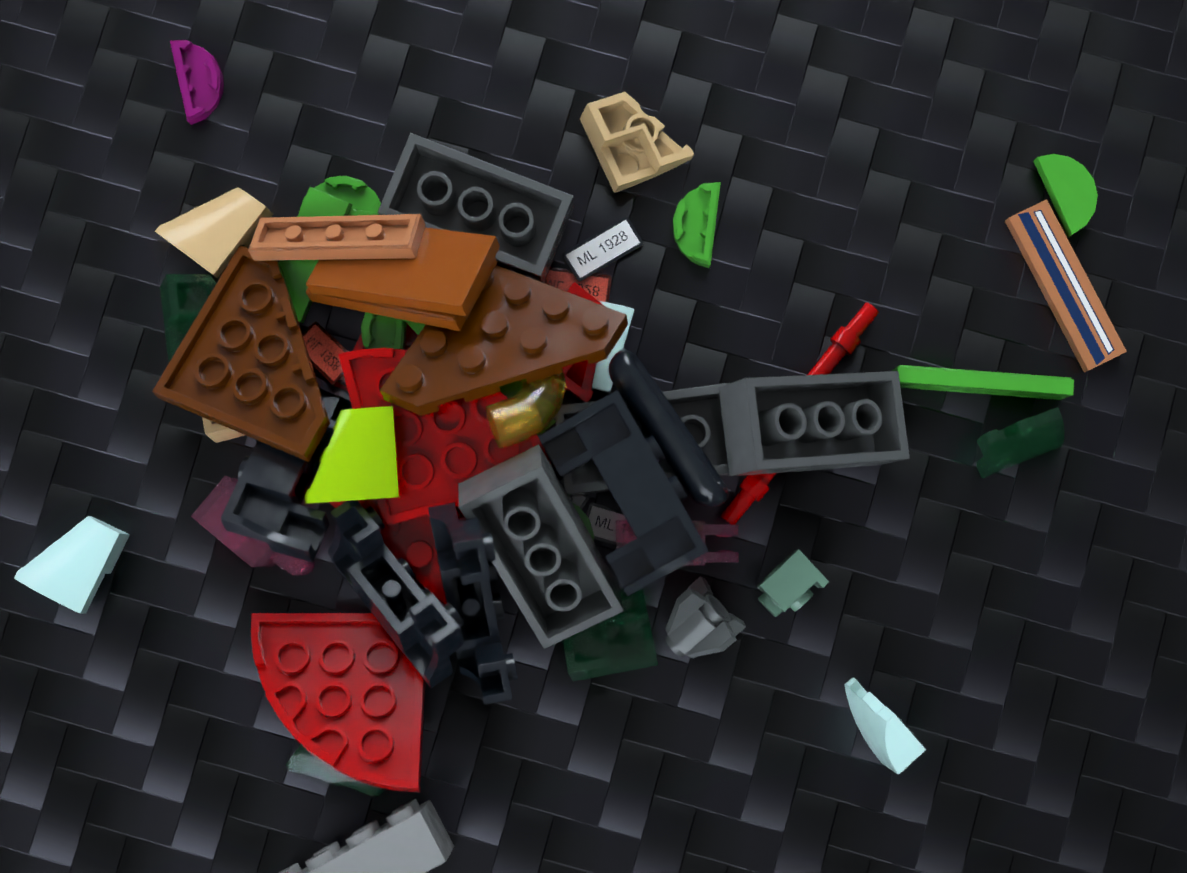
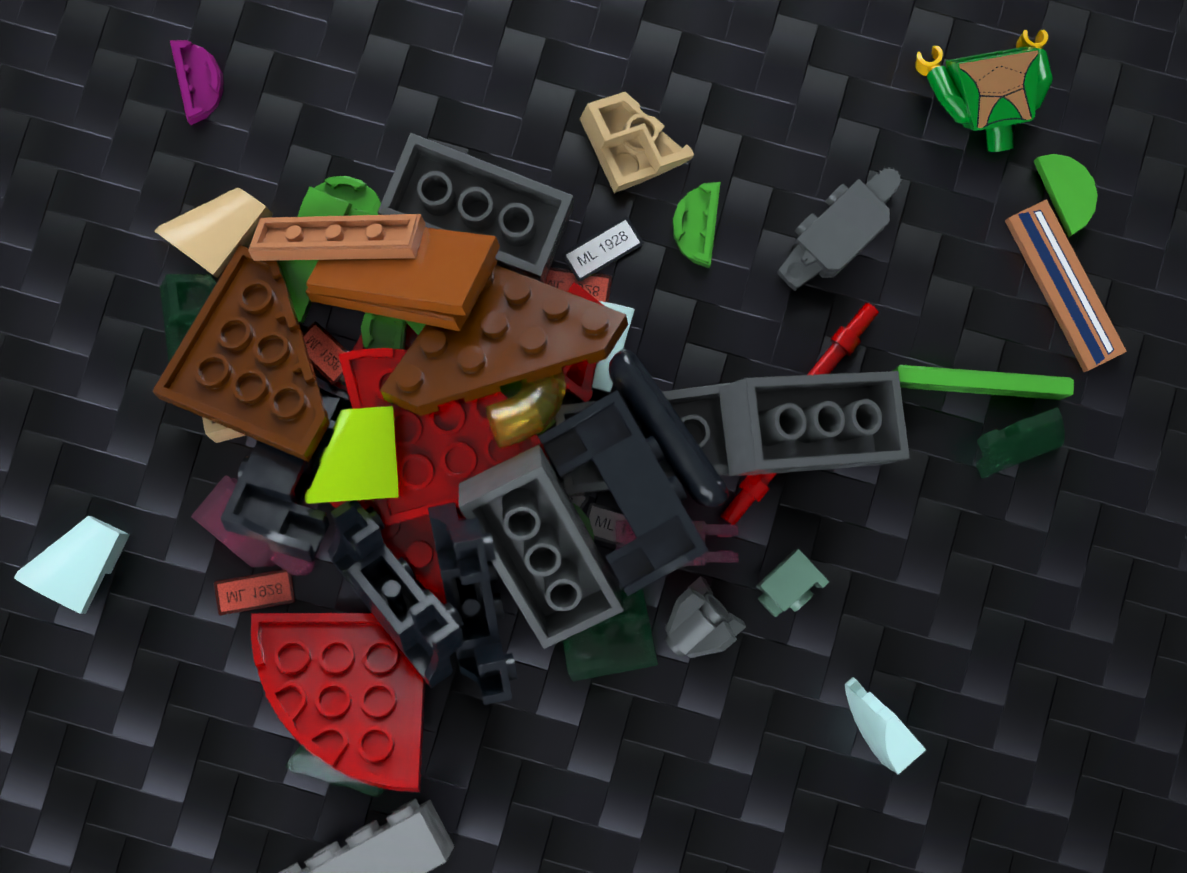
none -> clear red sticker [214,569,295,615]
none -> dark grey hinge [777,167,902,291]
none -> torso [915,30,1053,152]

